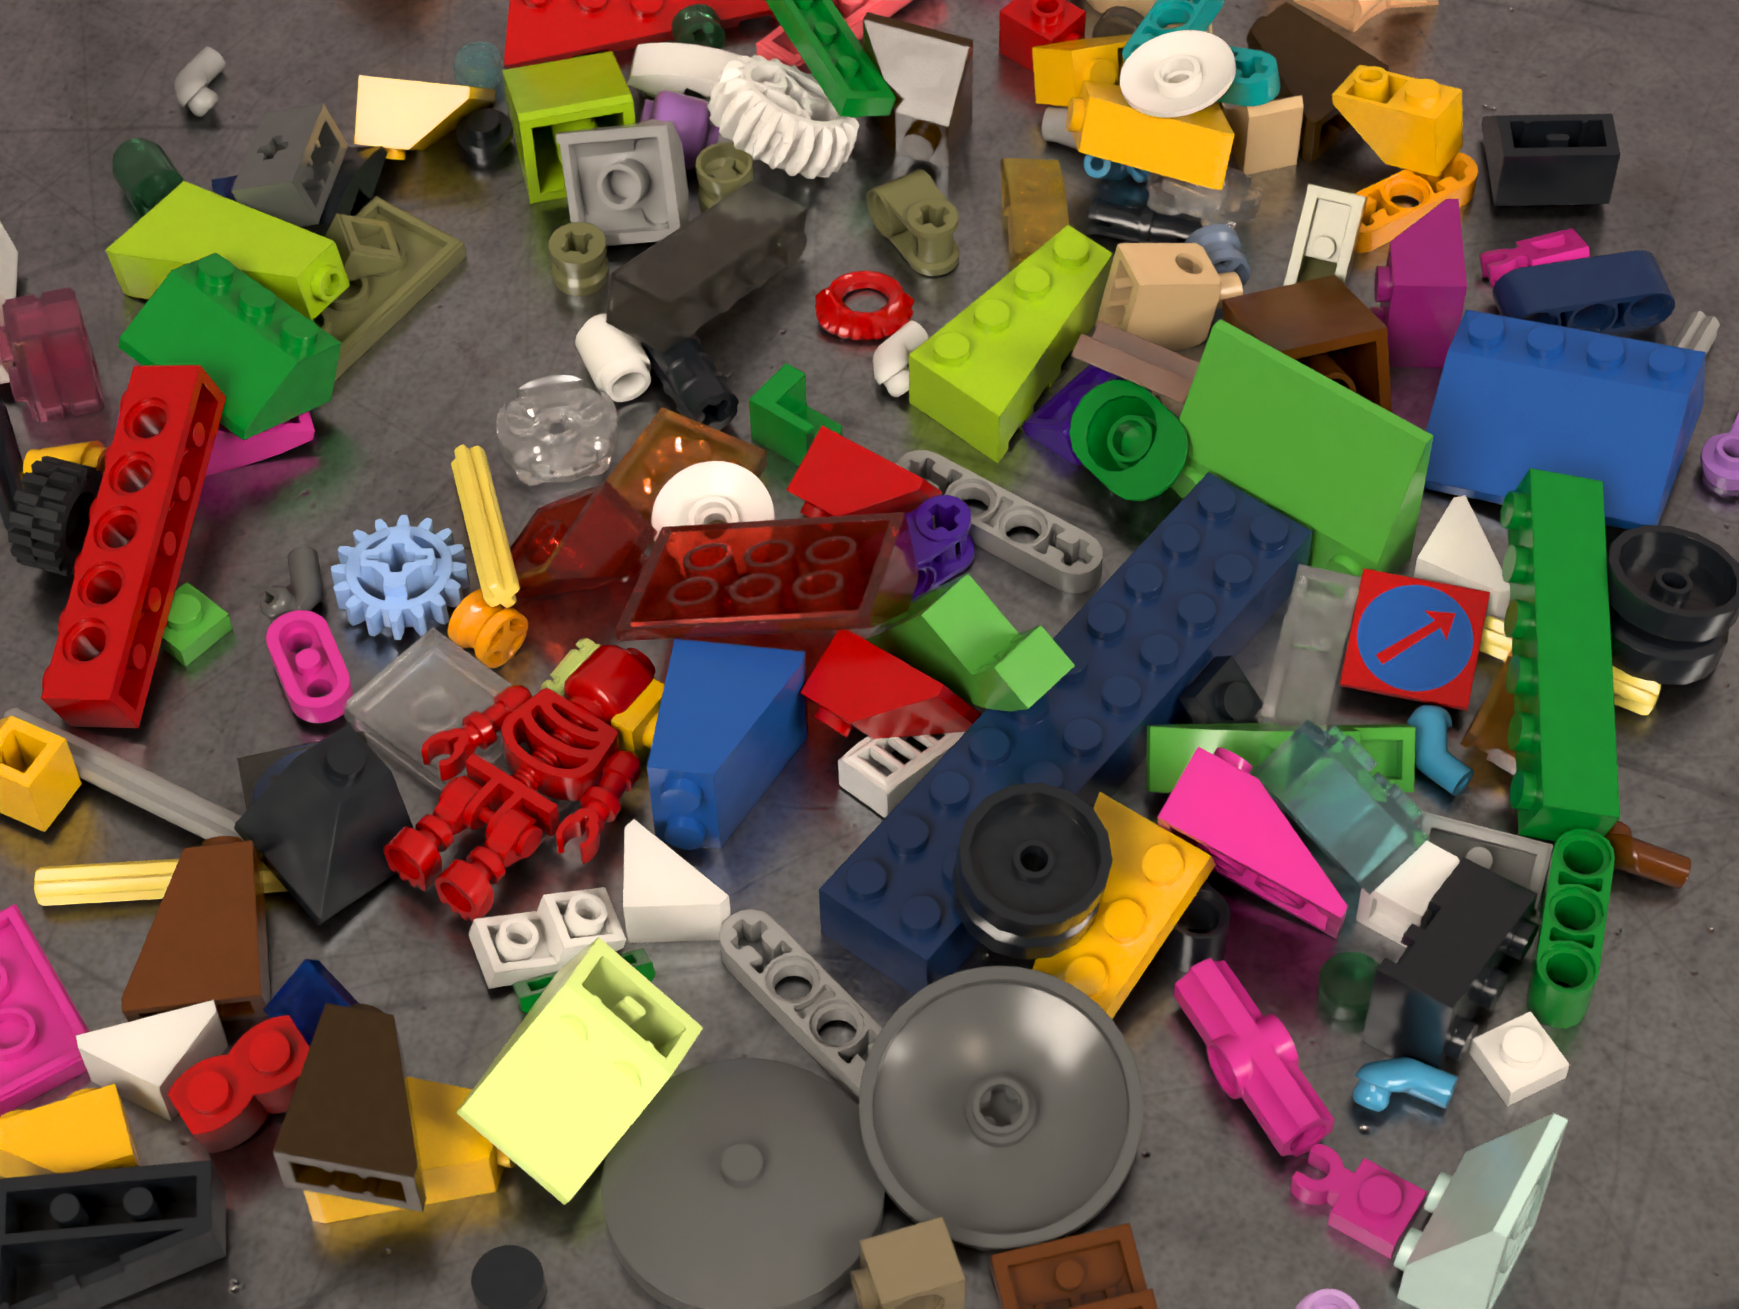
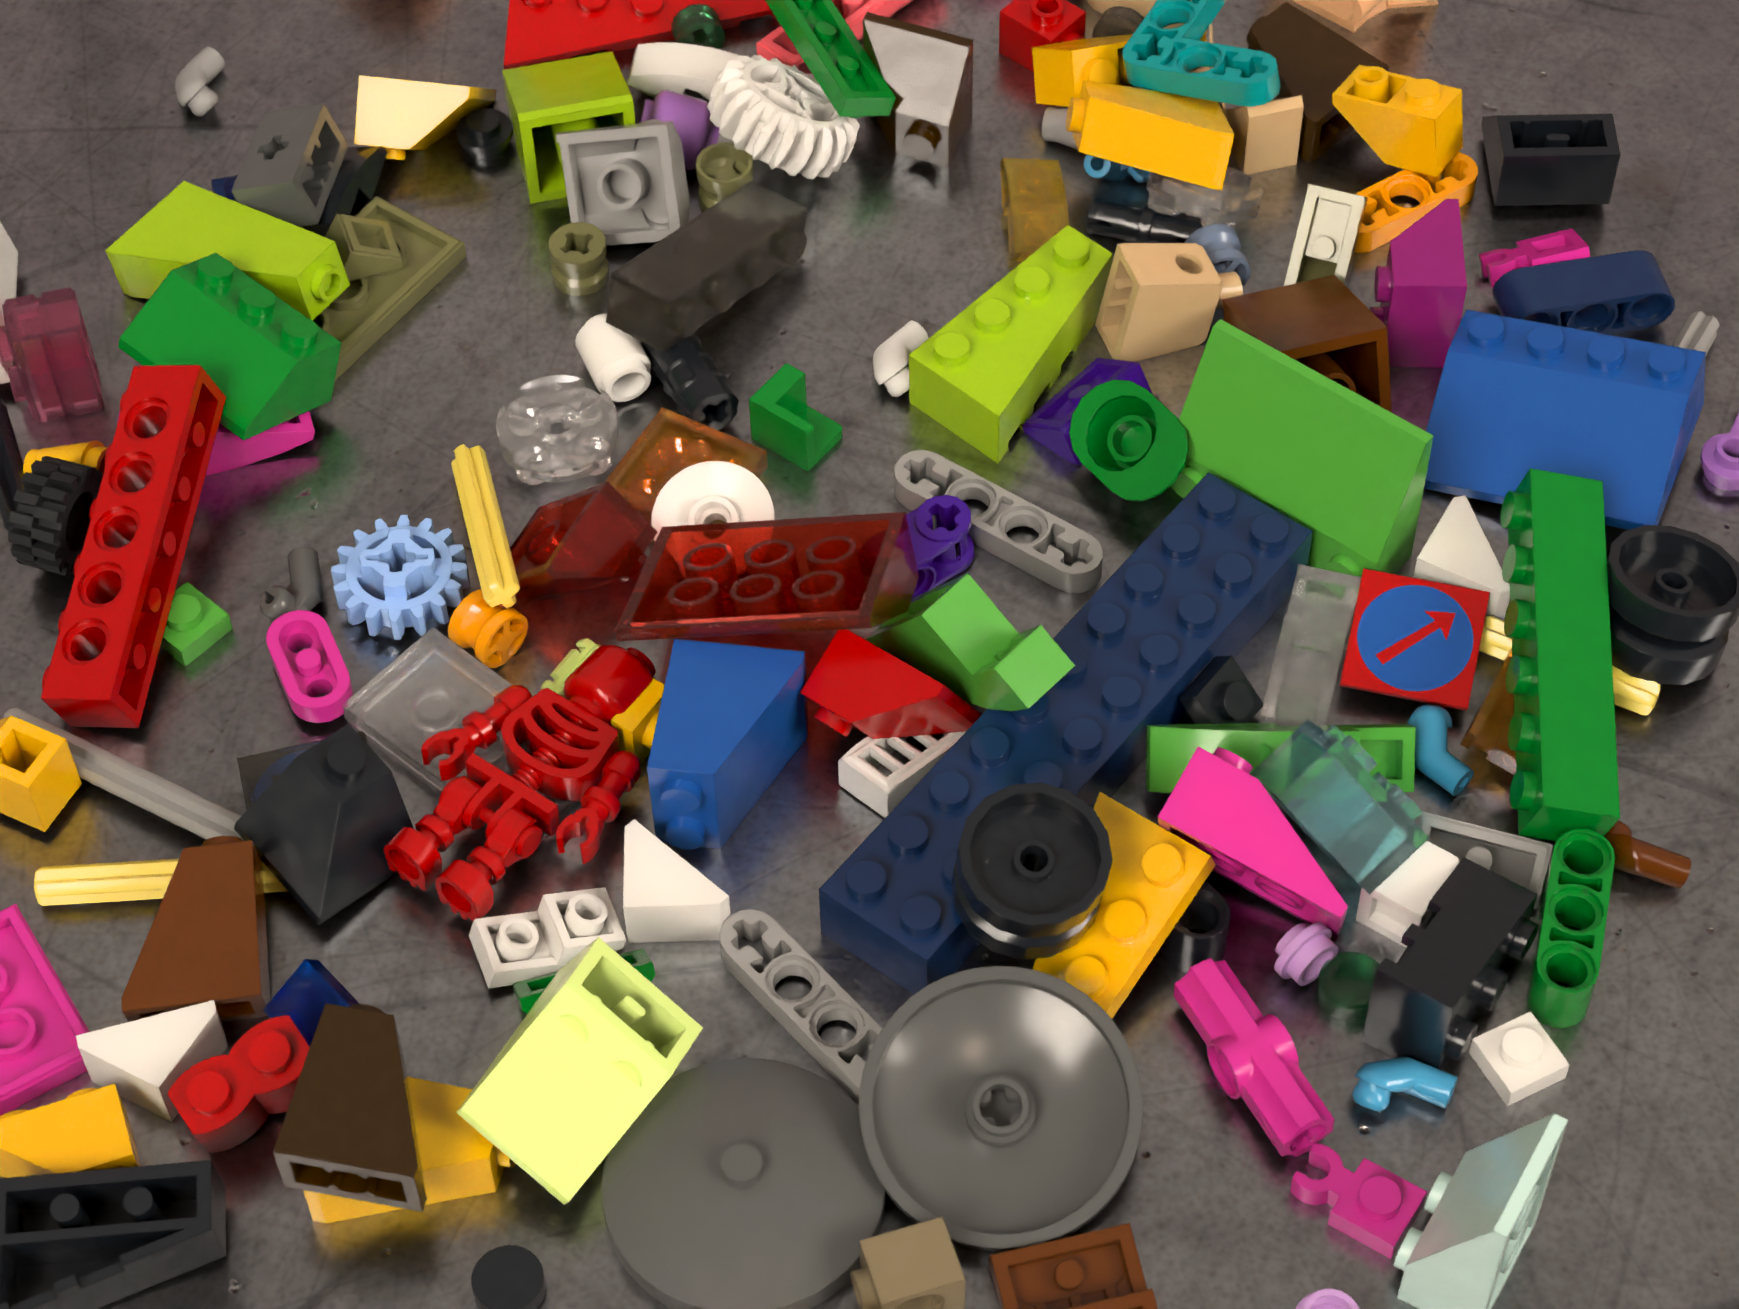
clear green brick [112,138,185,216] -> none
clear light blue plate [453,41,508,89] -> none
red slope [786,425,942,530] -> none
red piece [815,271,914,340] -> none
olive piece [866,169,959,276] -> none
reddish brown slope [1071,320,1200,404] -> none
white dish [1120,30,1236,118] -> none
none -> lavender plate [1274,922,1338,986]

